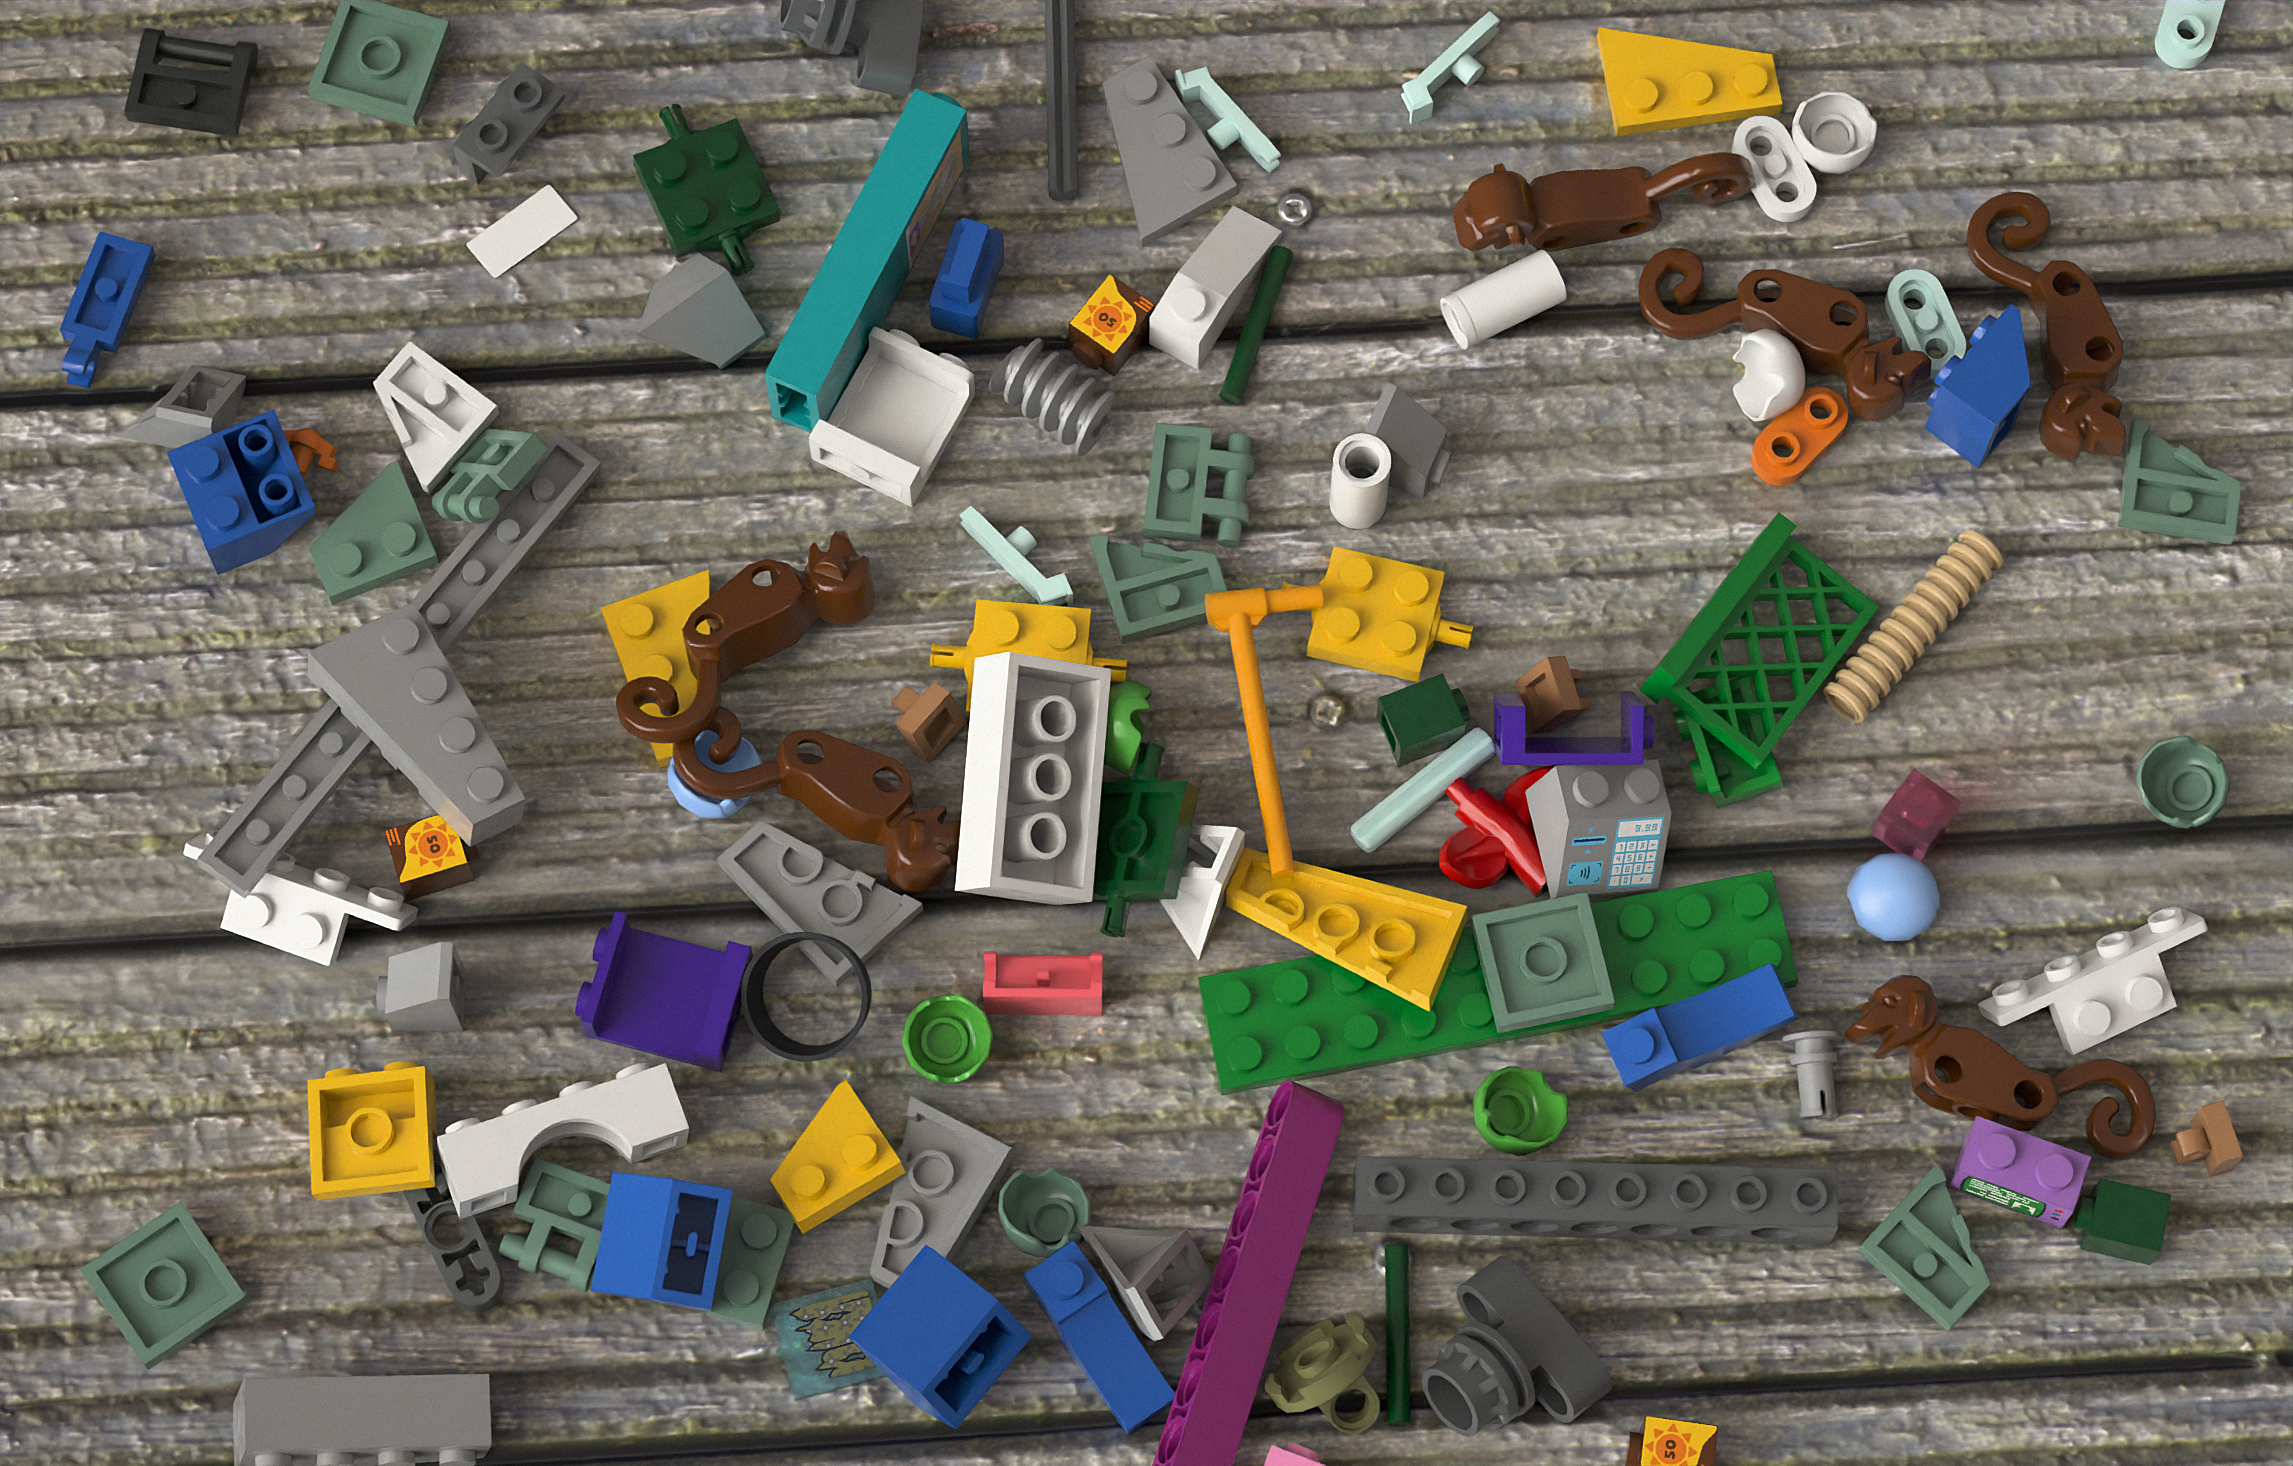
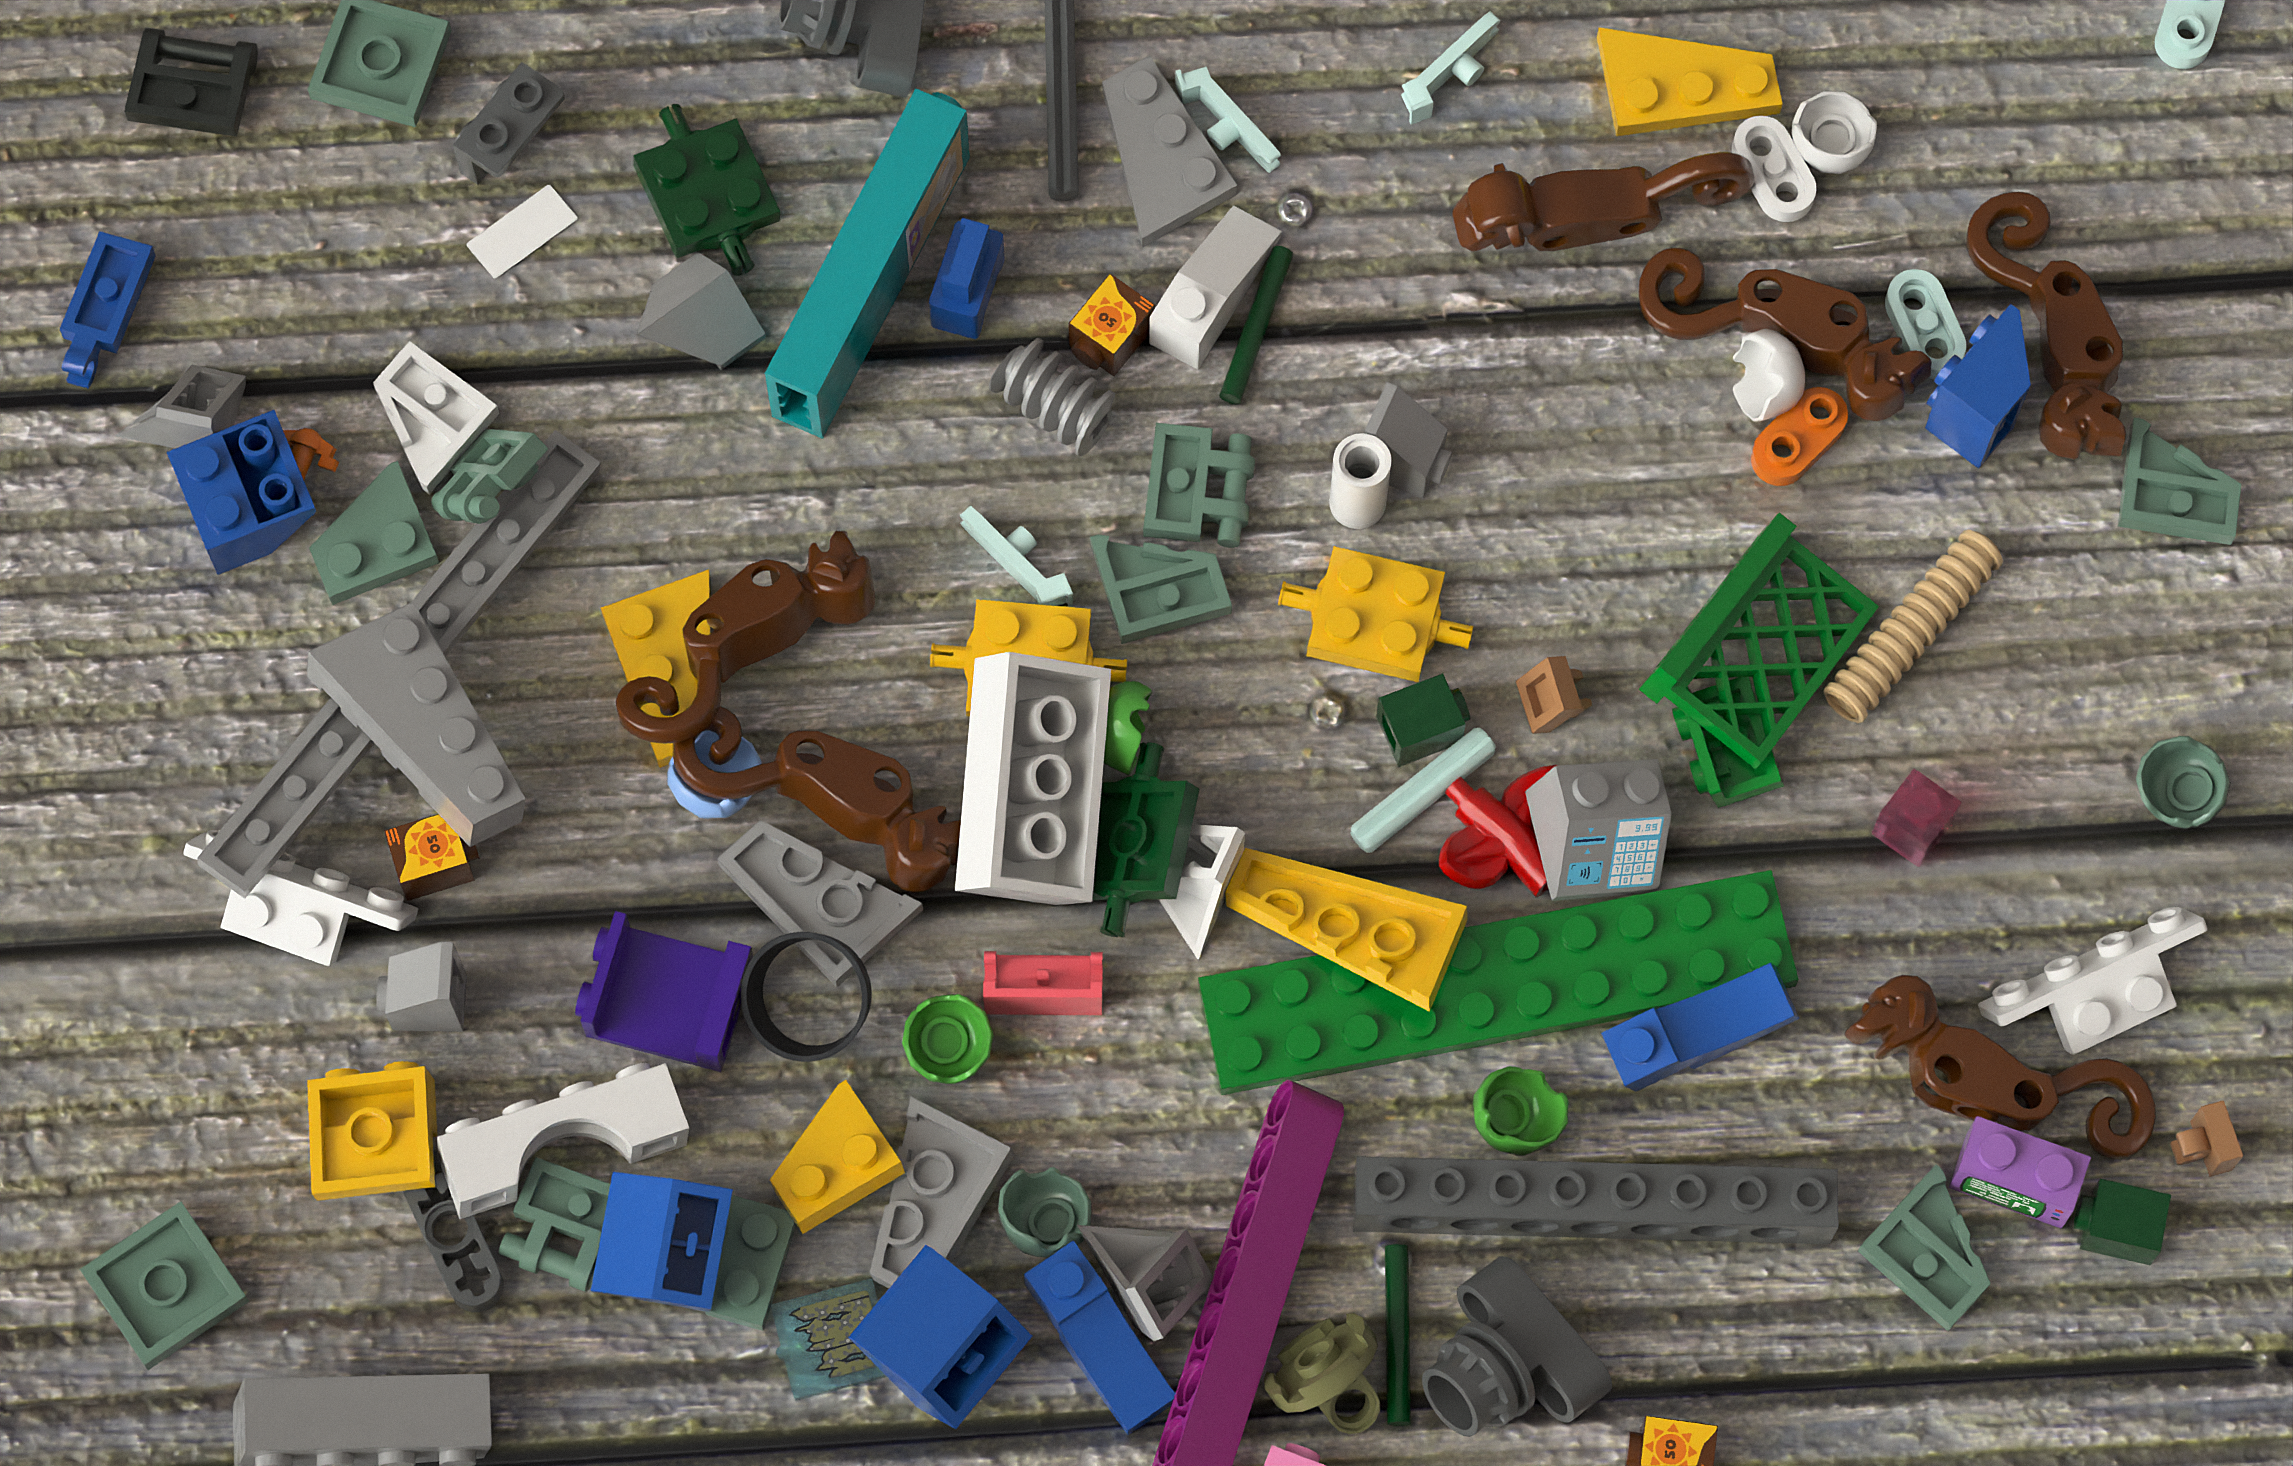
white panel [809,326,975,507] -> none
medium nougat tile [890,682,967,764] -> none
light orange bar [1205,584,1323,878] -> none
white pin [1440,250,1567,349] -> none
sand green plate [1471,892,1615,1033] -> none
dark purple panel [1494,691,1654,765] -> none
light grey pin [1782,1028,1842,1120] -> none
light blue hair [1847,852,1940,941] -> none

